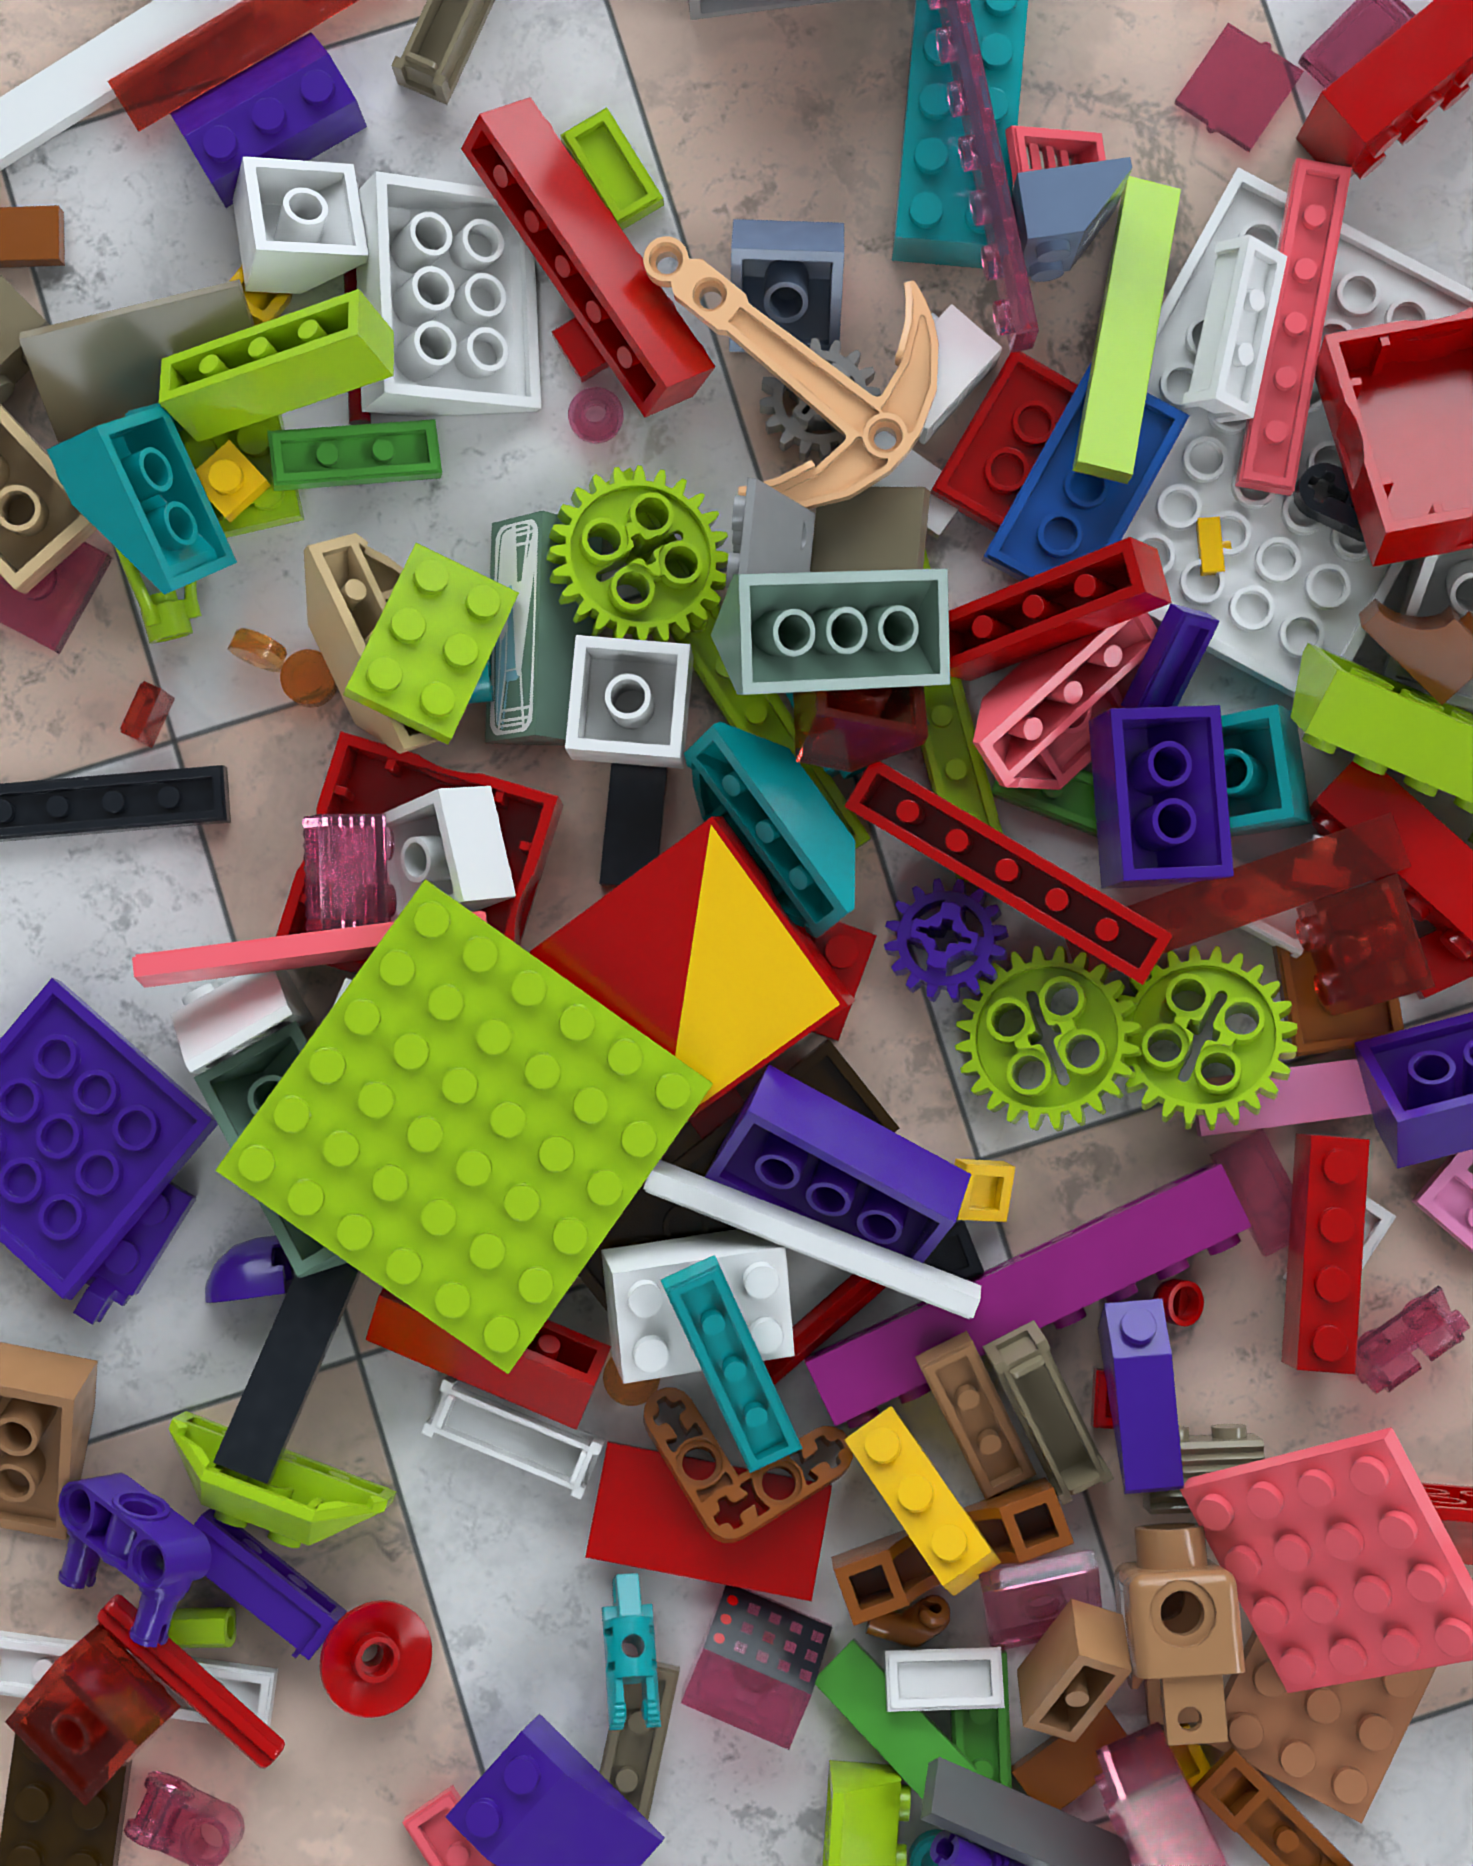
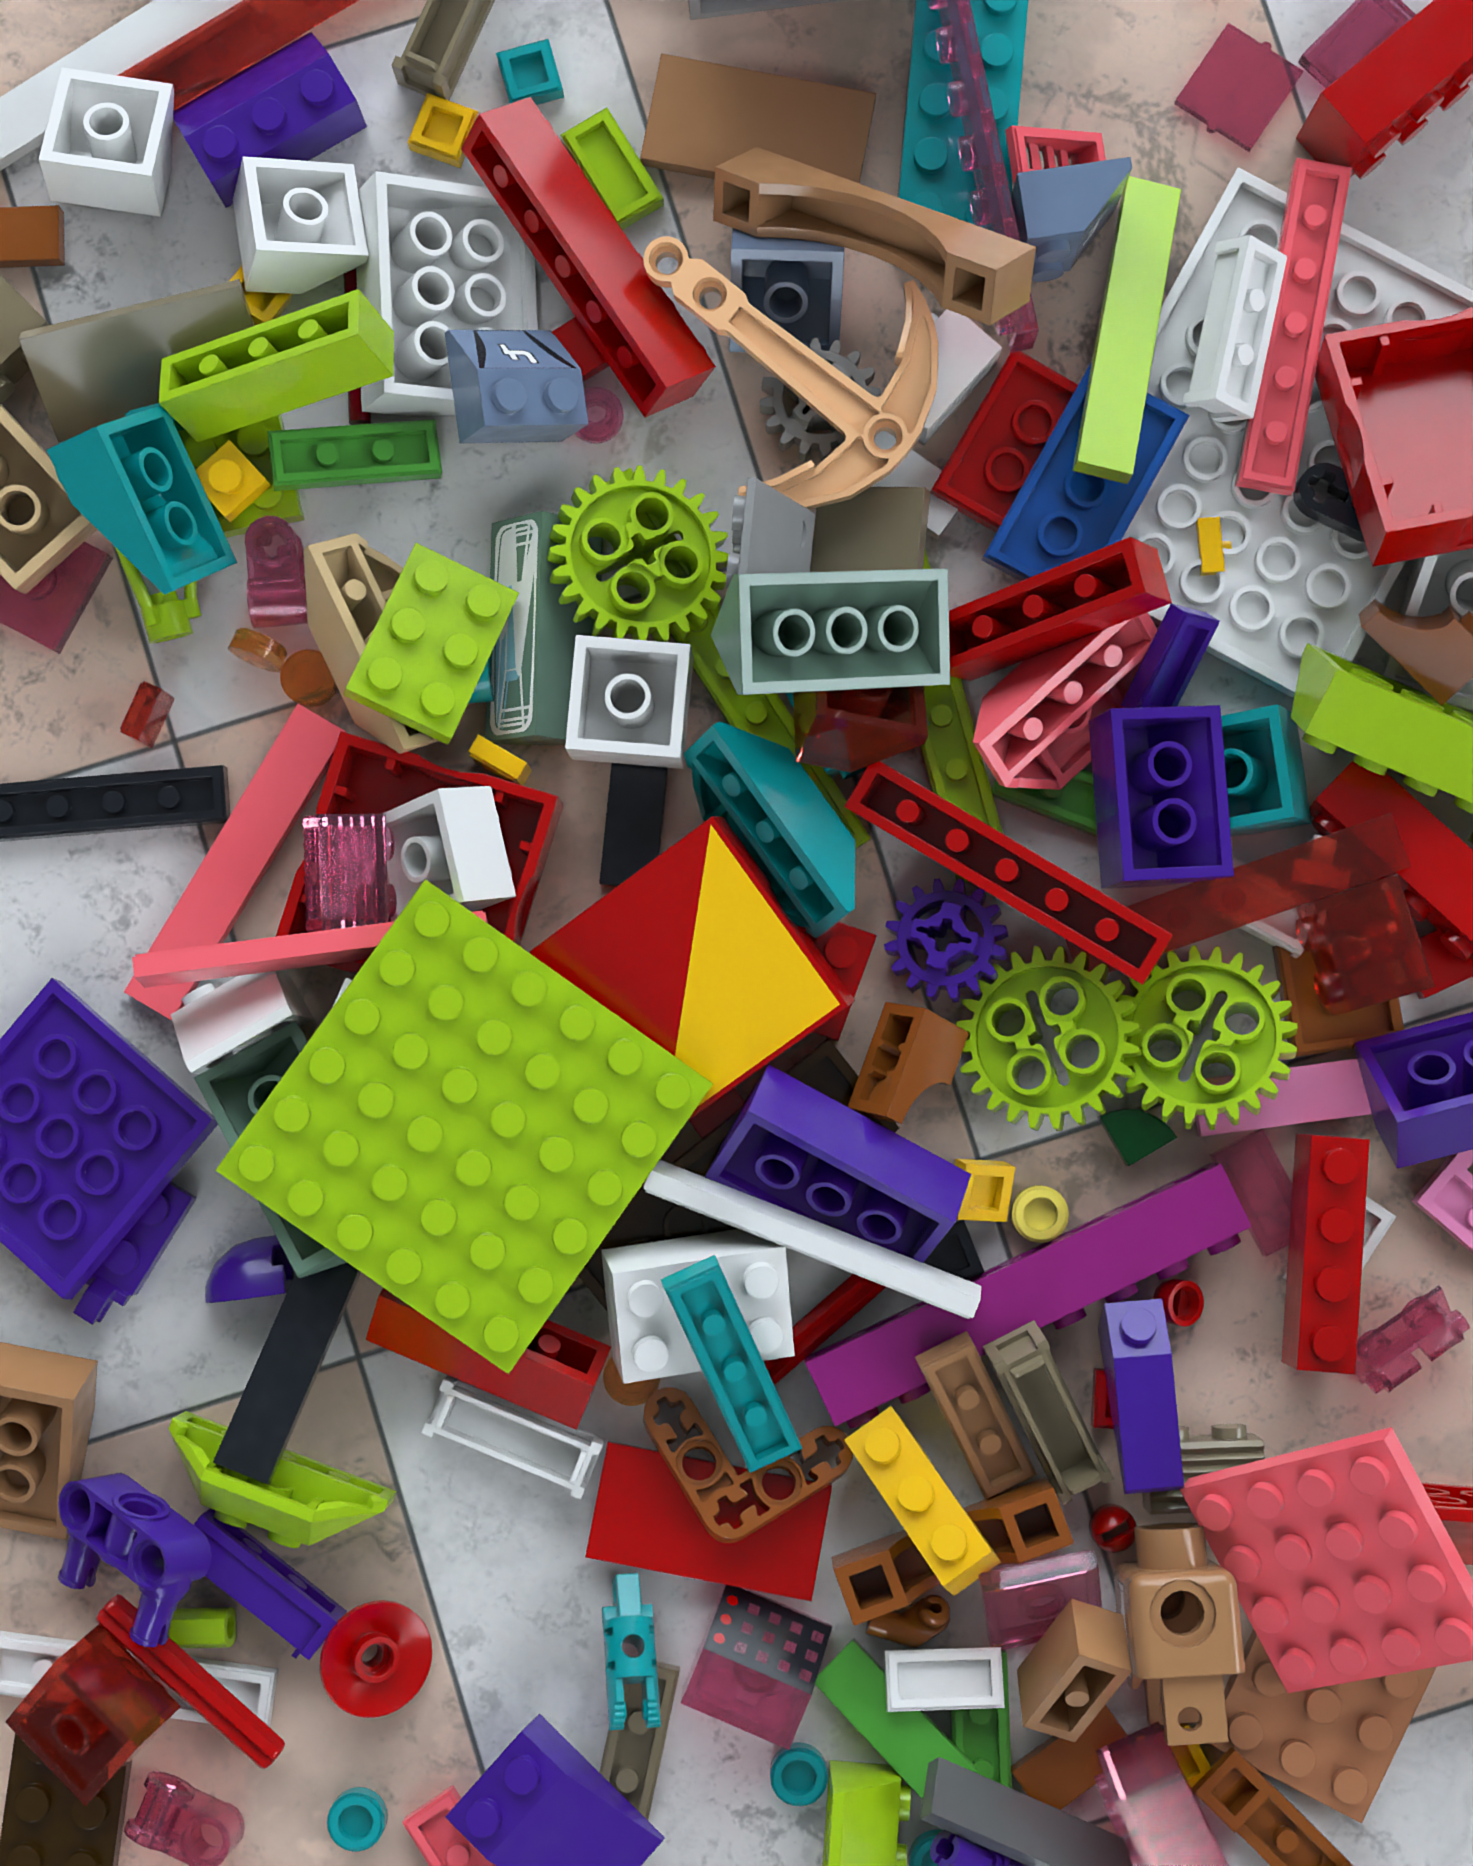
none -> white slope [39,68,174,217]
none -> coral tile [124,703,347,1020]
none -> clear pink piece [245,515,308,628]
none -> teal tile [327,1787,388,1852]
none -> yellow tile [407,93,479,169]
none -> sand blue slope [445,330,589,444]
none -> yellow tile [468,734,532,785]
none -> teal tile [496,38,565,105]
none -> medium nougat tile [640,53,877,184]
none -> medium nougat arch [713,147,1036,325]
none -> teal tile [770,1742,828,1807]
none -> dark orange arch [848,1002,969,1124]
none -> light yellow tile [1010,1185,1069,1243]
none -> red hinge [1089,1504,1137,1553]
none -> dark green tile [1097,1109,1178,1166]

